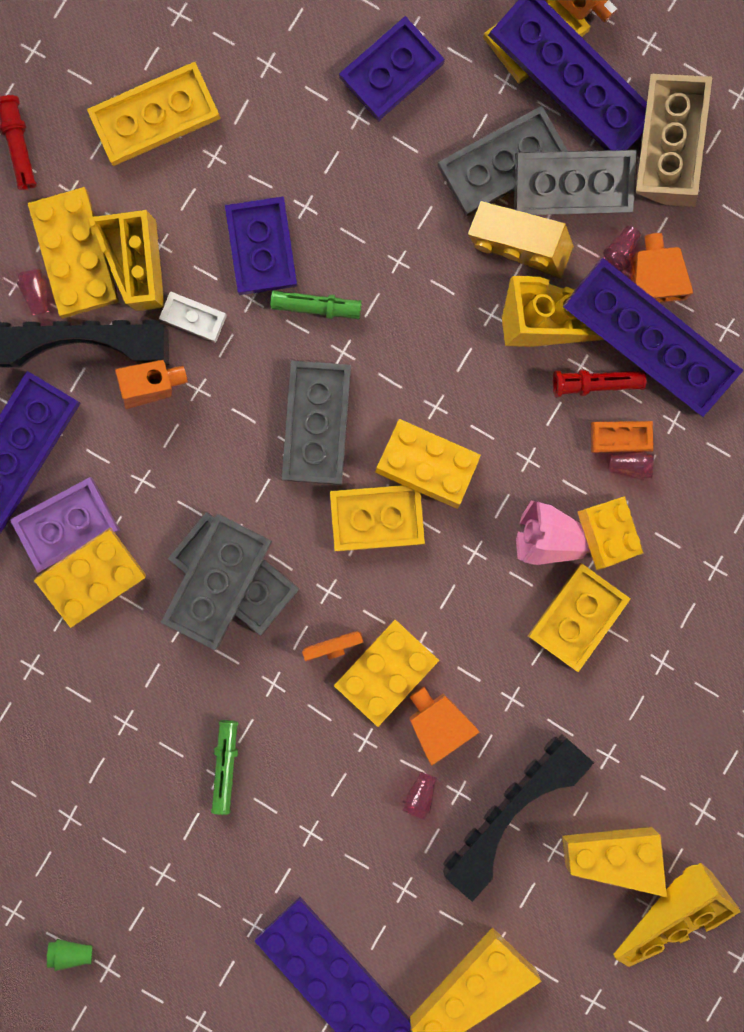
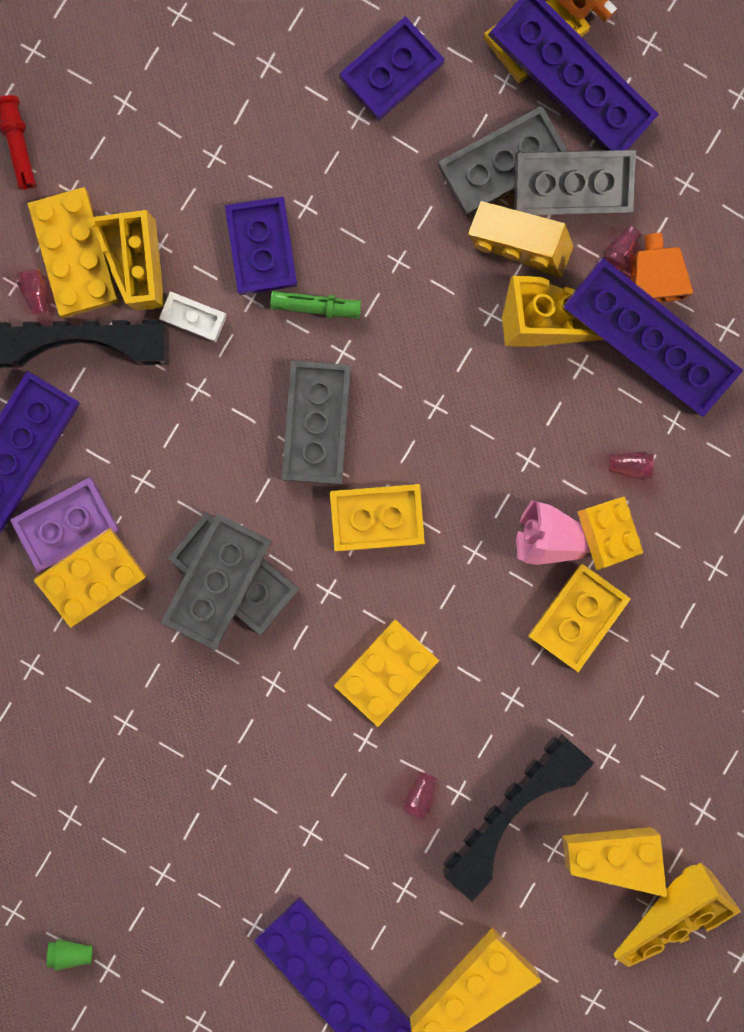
yellow plate [87,62,221,166] -> none
orange torso [115,360,188,410] -> none
bright green pin [211,720,238,815] -> none
orange plate [302,630,364,661] -> none
yellow plate [375,419,481,509] -> none
orange torso [409,687,480,765] -> none
red pin [553,369,647,398] -> none
orange plate [591,421,653,453] -> none
tan slope [636,74,712,207] -> none

